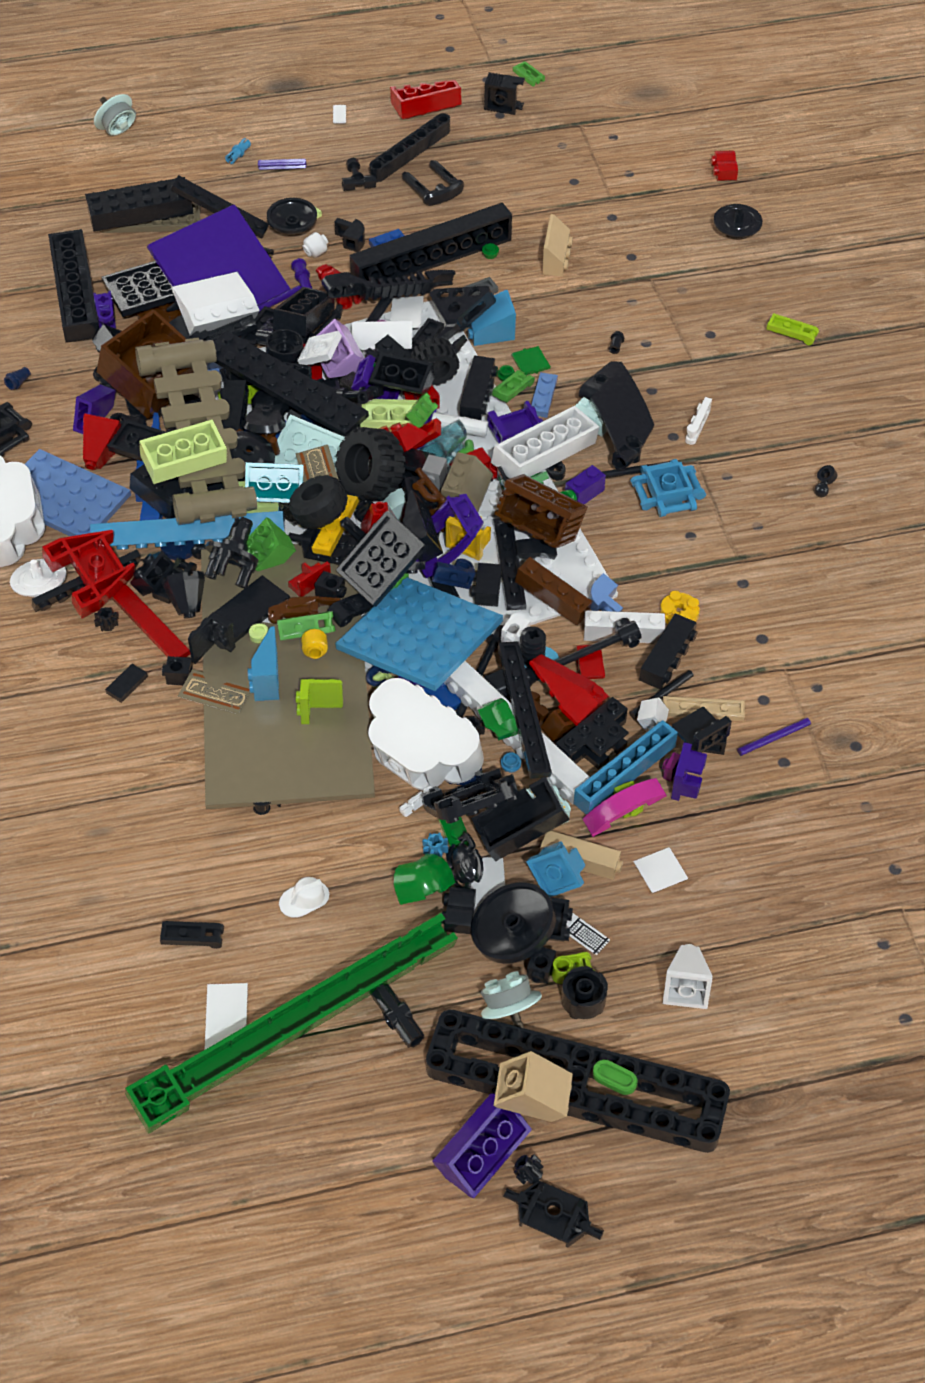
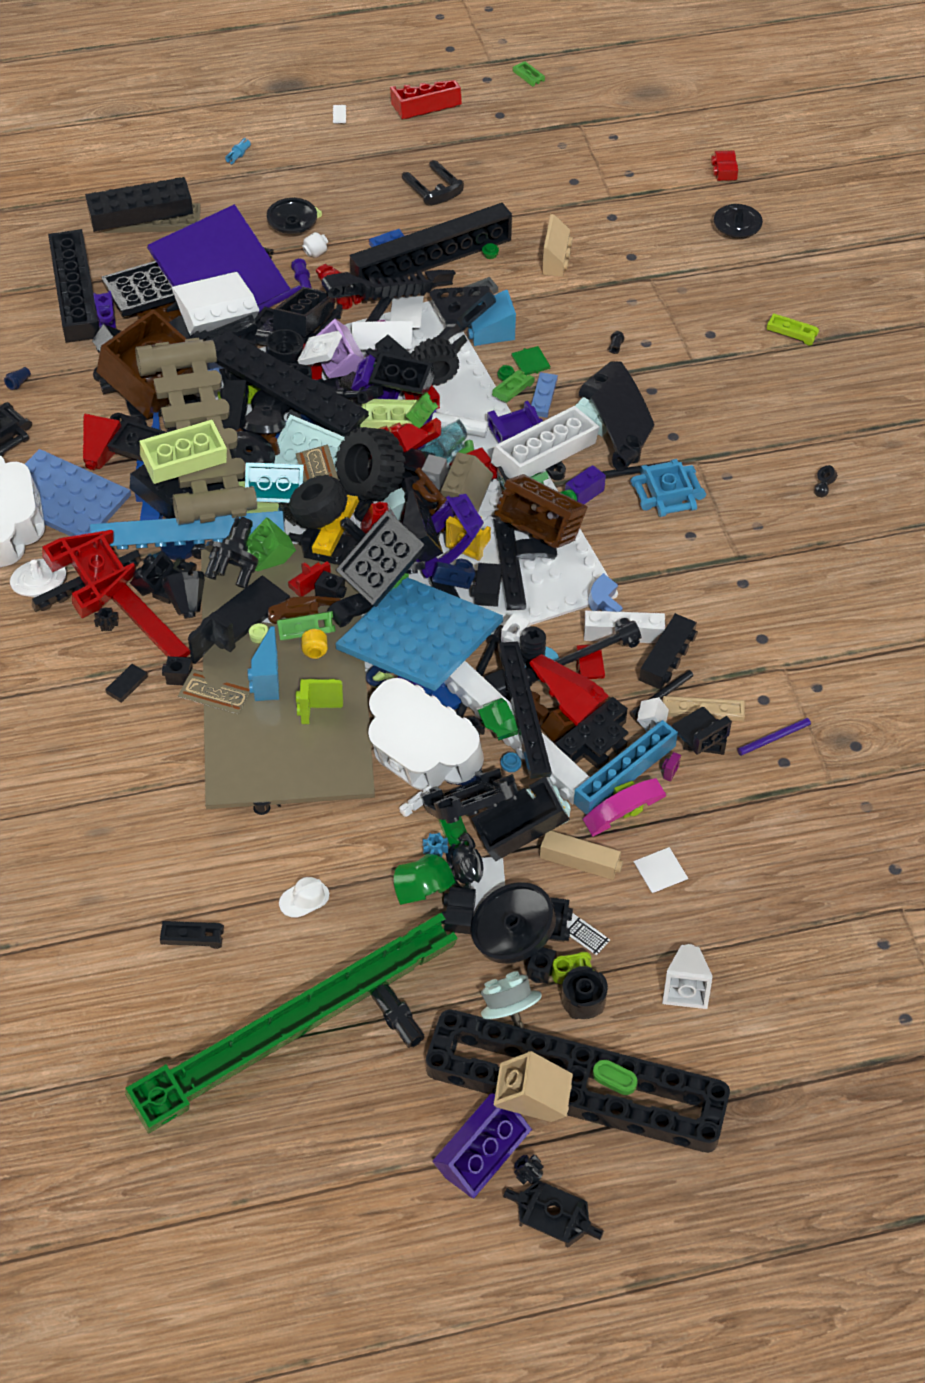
dark purple slope [73,385,115,434] -> none
light aqua piece [94,94,136,136] -> none
black plate [171,175,269,239] -> none
white sticker [205,983,248,1049] -> none
axle [258,159,307,170] -> none
black brick [334,218,365,252] -> none
black bar [342,158,376,191] -> none
black beam [369,113,450,182] -> none
black plate [406,318,444,353] -> none
black brick [460,355,498,420] -> none
black piece [484,72,525,115] -> none
reddish brown brick [515,557,592,626] -> none
dark azure panel [526,841,585,897] -> none
yellow plate [660,591,700,624] -> none
dark purple panel [671,742,707,801] -> none
white plate [685,397,712,445] -> none

